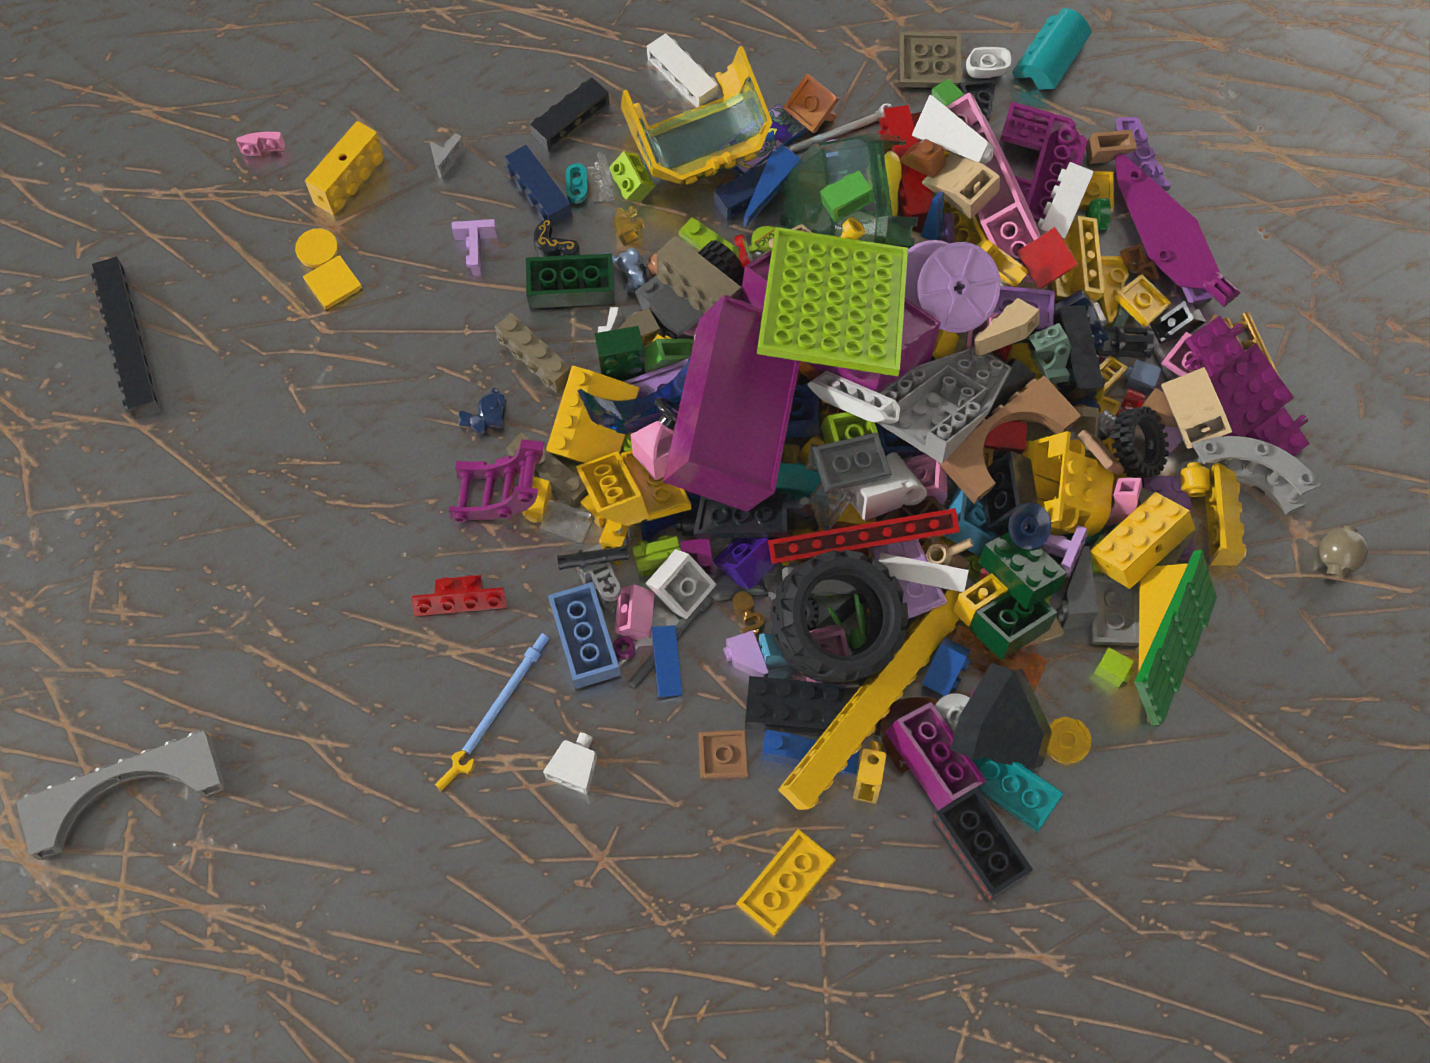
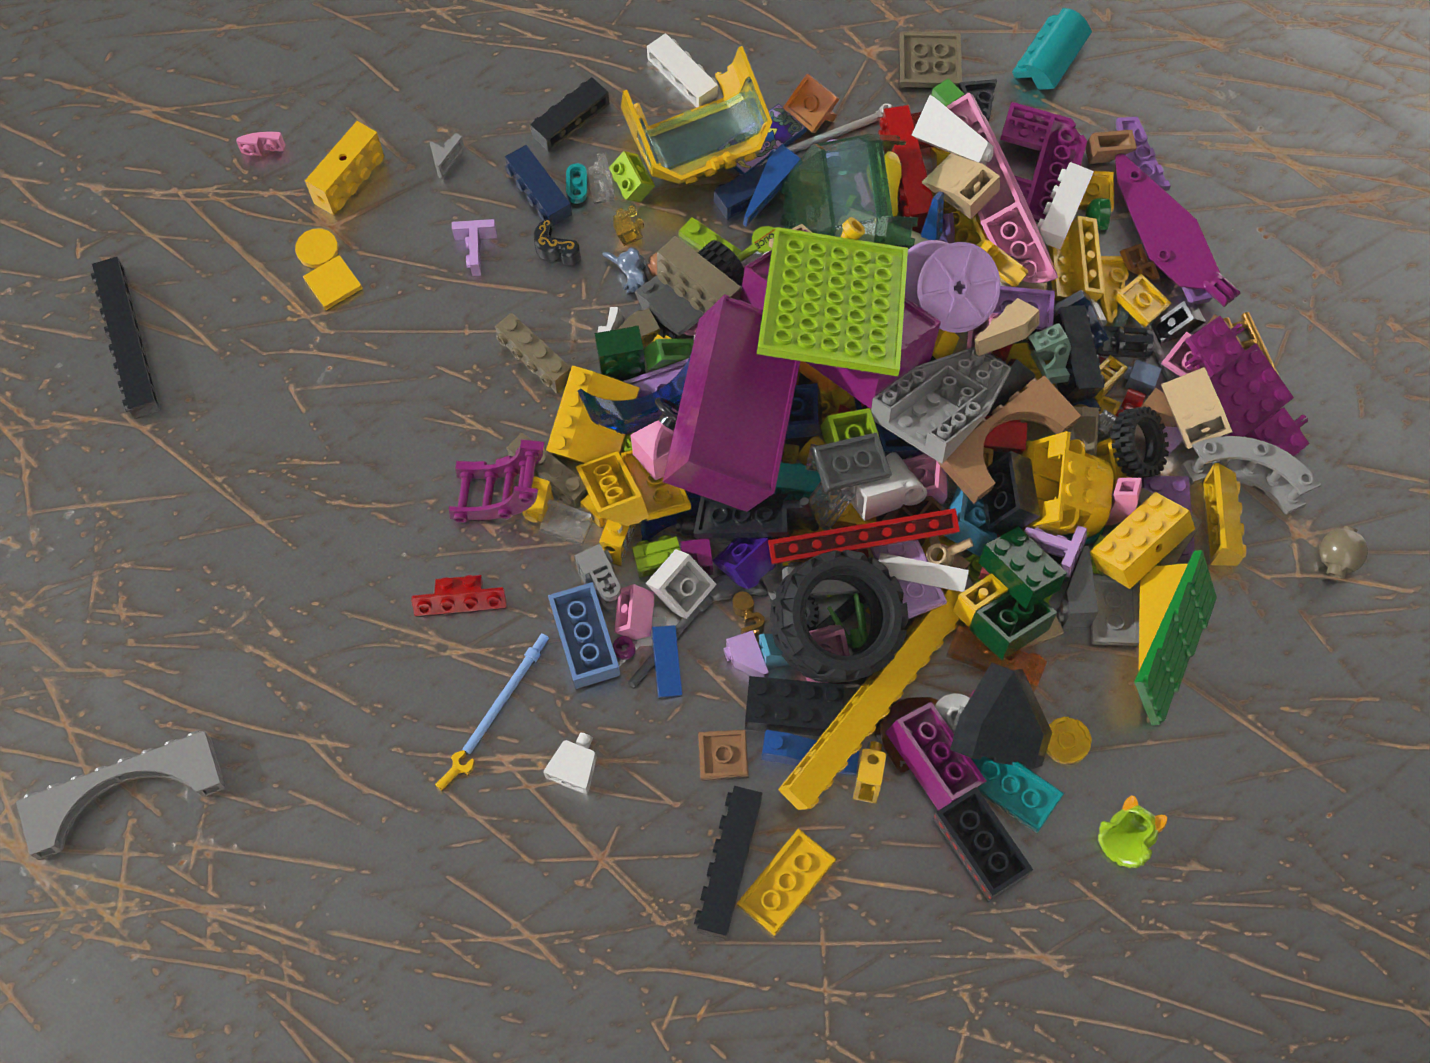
dark blue animal [458,388,507,435] -> none
dark green brick [526,253,615,308] -> none
black pin [557,545,629,570] -> none
red tile [734,234,754,270] -> none
white brick [807,371,900,424] -> none
bright green brick [820,170,874,222] -> none
dark orange slope [899,139,946,178] -> none
blue brick [922,637,971,696] -> none
white piece [966,47,1011,78] -> none
dark blue dish [1008,502,1051,550] -> none
red tile [1017,227,1079,289] -> none
medium nougat tile [1077,430,1125,476] -> none
lime brick [1094,647,1134,687] -> none
yellow head [1180,462,1211,497] -> none
none -> black brick [694,786,763,940]
none -> lime hair [1098,795,1168,868]

